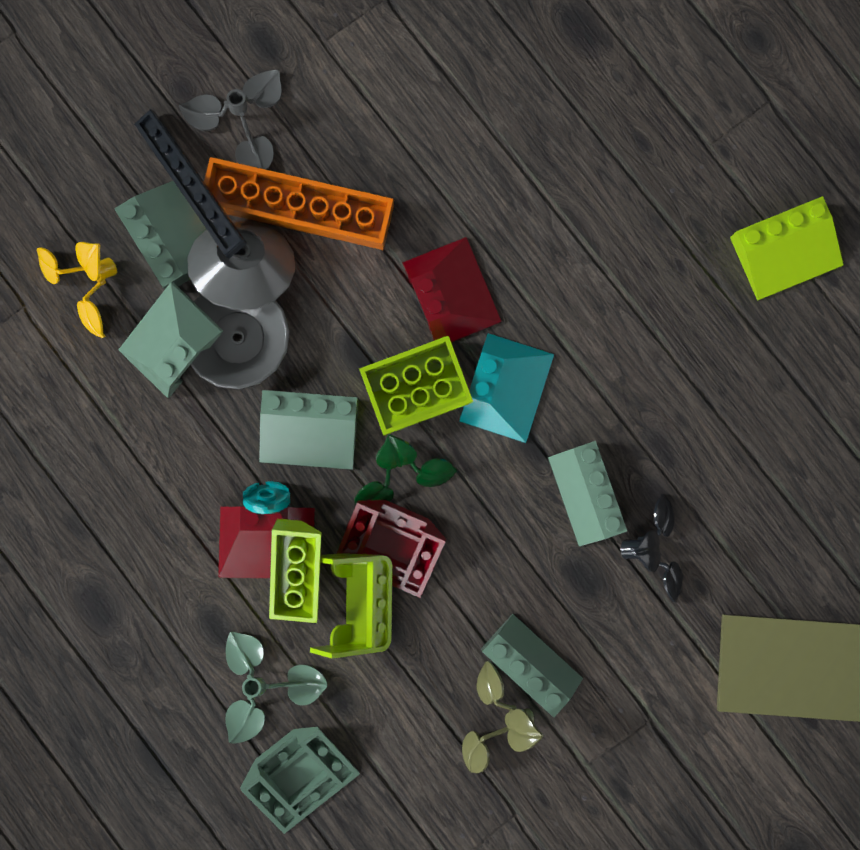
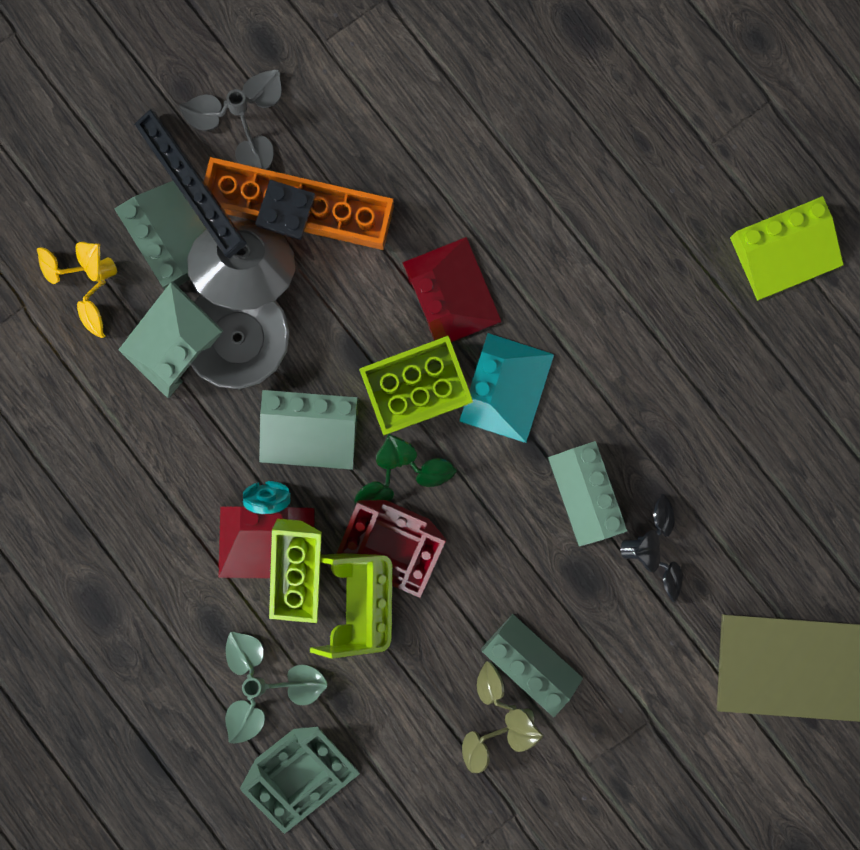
none -> black plate [255,180,316,240]

